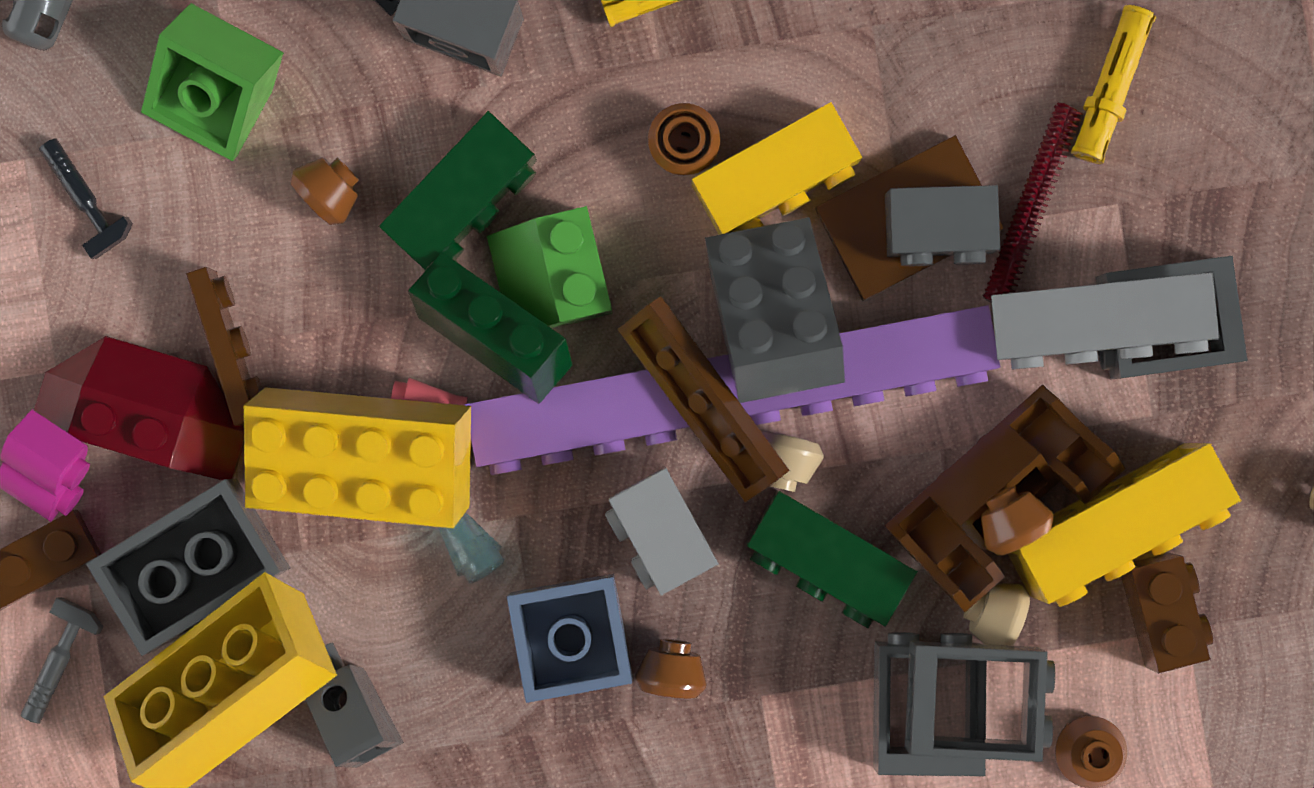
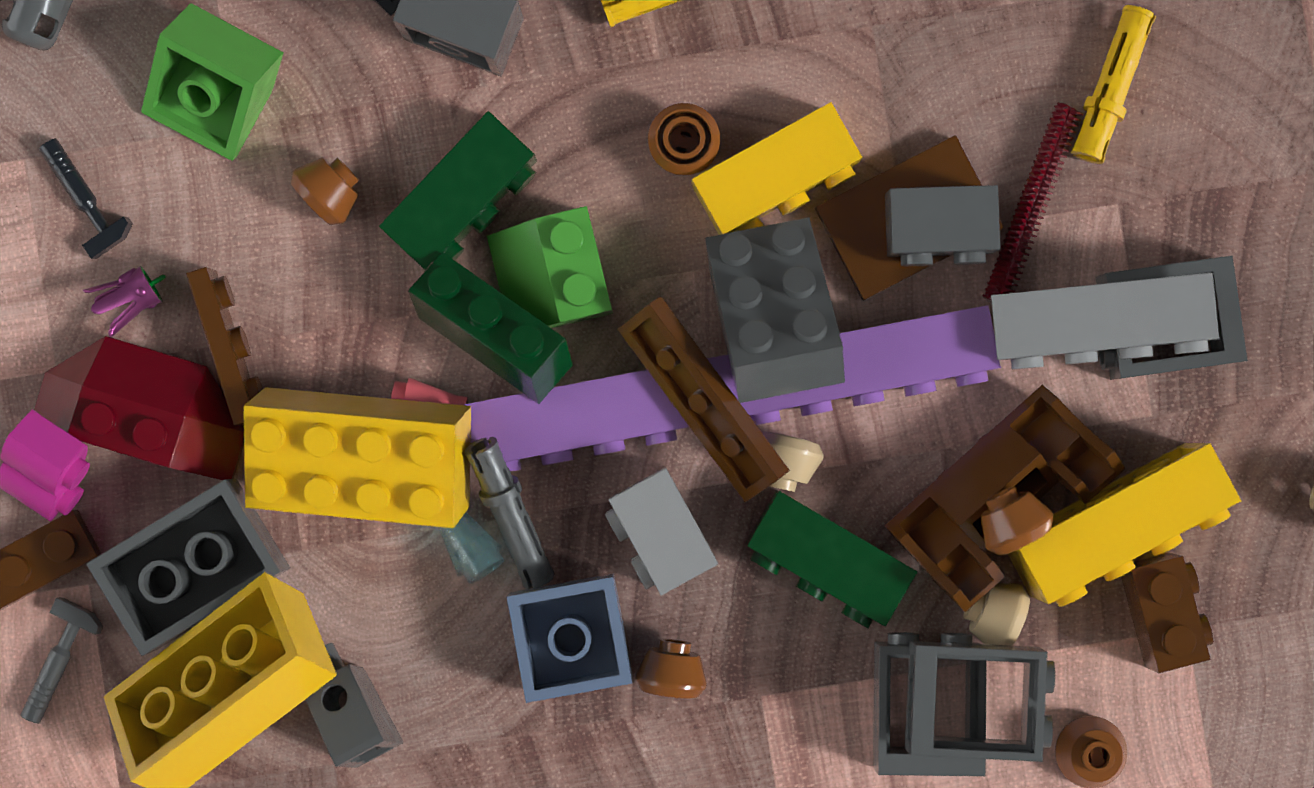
none -> flat silver piece [83,266,166,337]
none -> dark grey pin [465,437,555,589]

